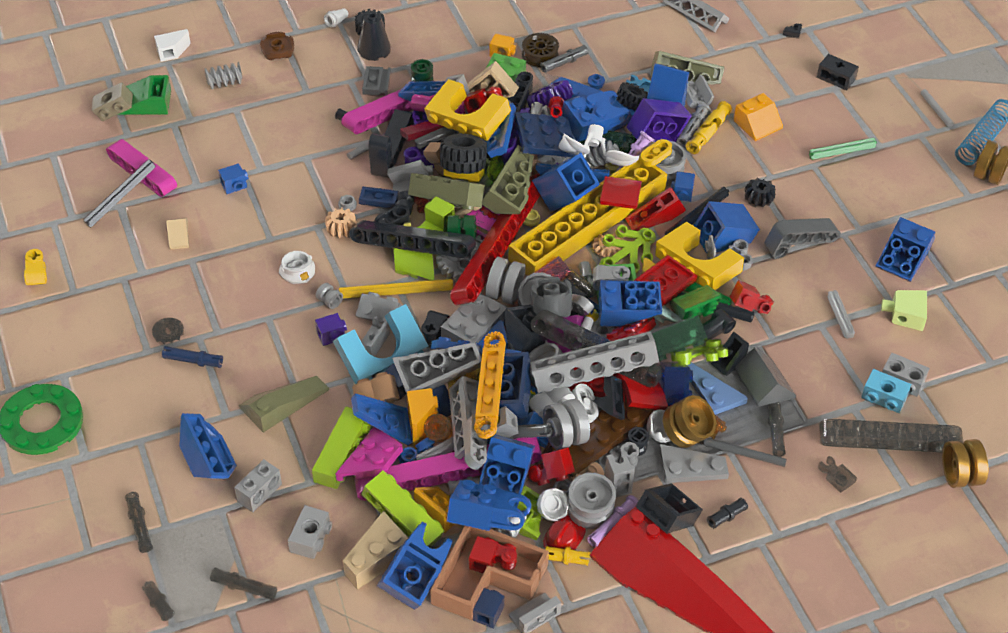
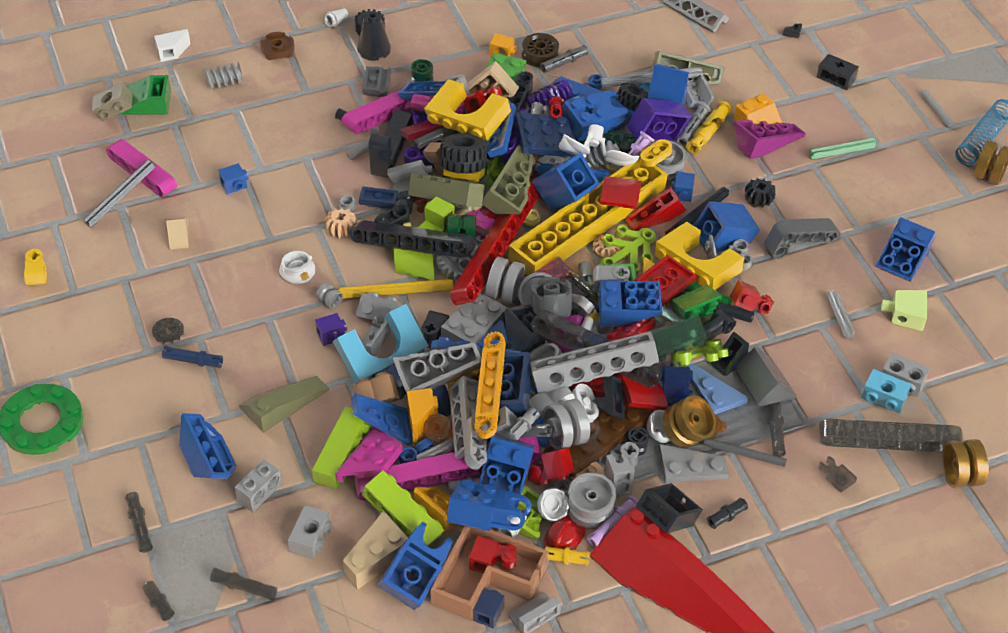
none -> light grey axle [508,407,540,441]
none -> light grey axle [601,67,702,87]
none -> magenta wedge [733,120,806,159]

